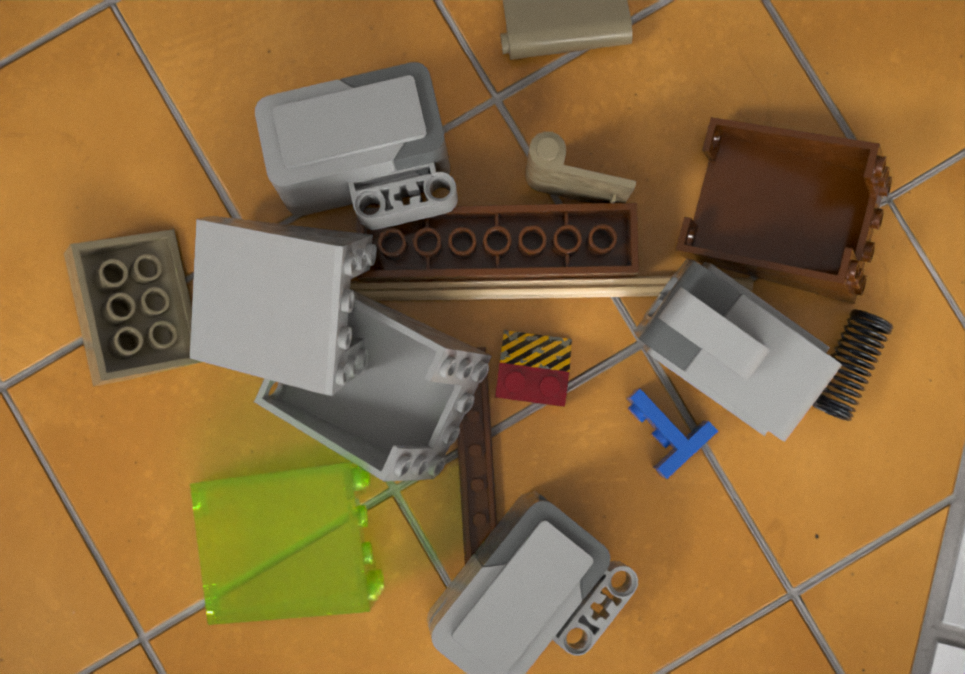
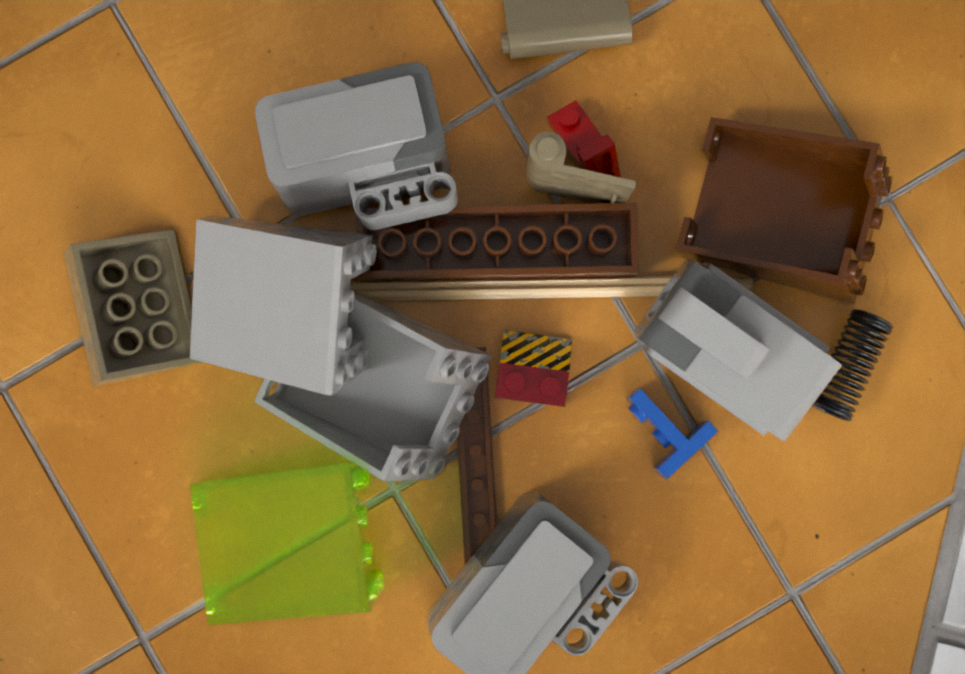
none -> red bracket [547,100,621,177]

